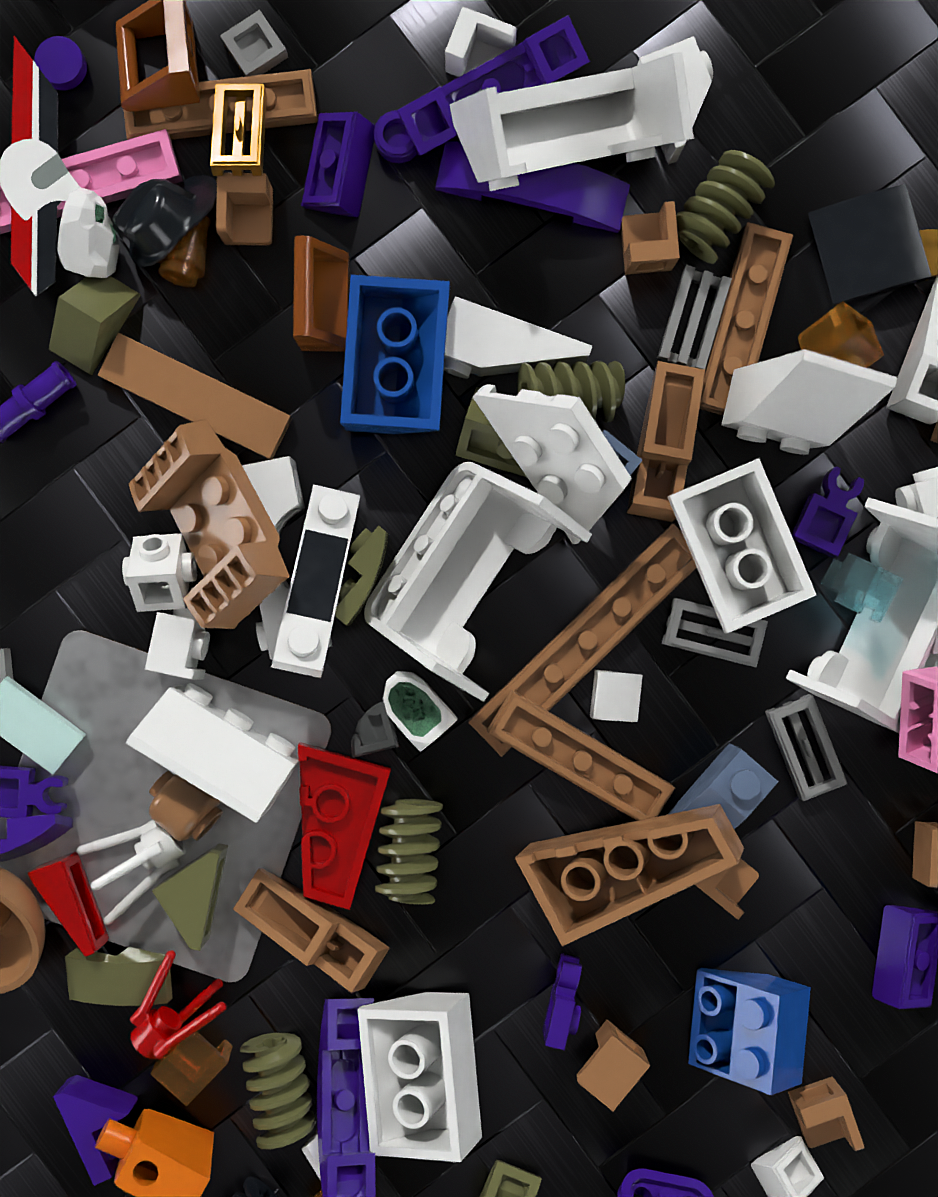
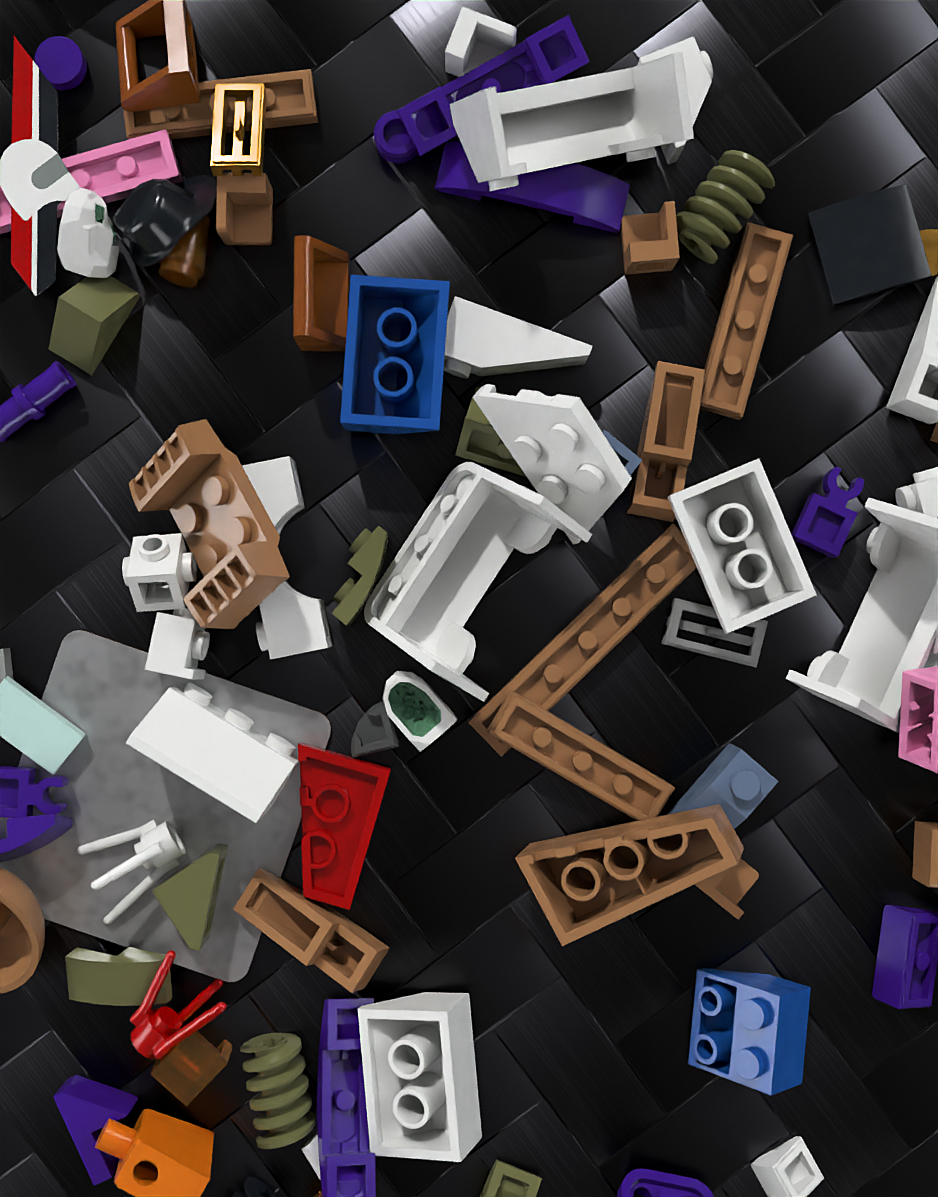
red slope [27,852,109,957] -> none
medium nougat tile [98,332,292,460] -> none
medium nougat head [149,771,223,841] -> none
light grey tile [220,10,288,77] -> none
plate [271,484,360,678] -> none
dark purple slope [301,112,375,217] -> none
olive piece [375,799,443,905] -> none
olive piece [517,361,625,423] -> none
dark purple plate [542,954,582,1050] -> none
medium nougat panel [576,1020,650,1111] -> none
white slope [590,670,642,722] -> none
light grey tile [657,265,732,370] -> none
white slope [721,349,897,455] -> none
light grey tile [765,694,847,801] -> none
medium nougat panel [788,1077,864,1151] -> none
clear orange panel [798,301,884,368] -> none
clear light blue brick [821,553,904,623] -> none

